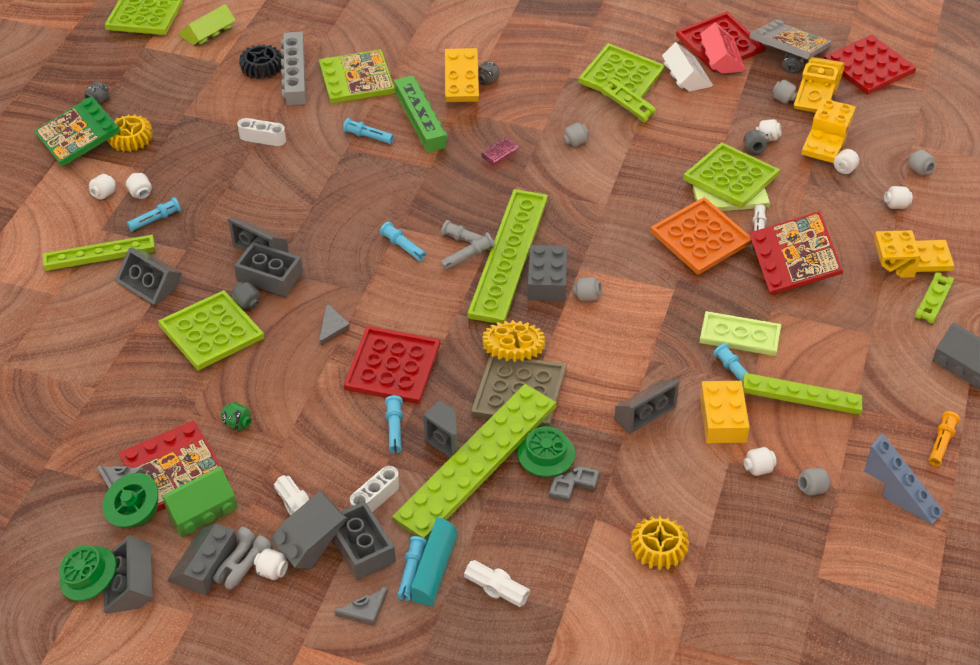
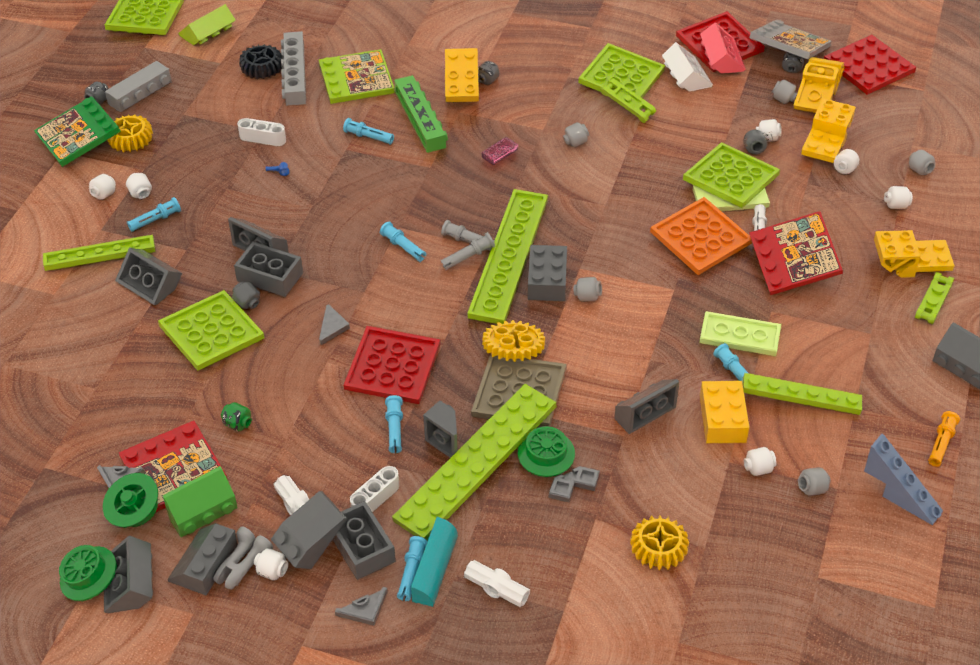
none -> light grey brick [105,61,172,112]
none -> blue hand [265,162,289,176]

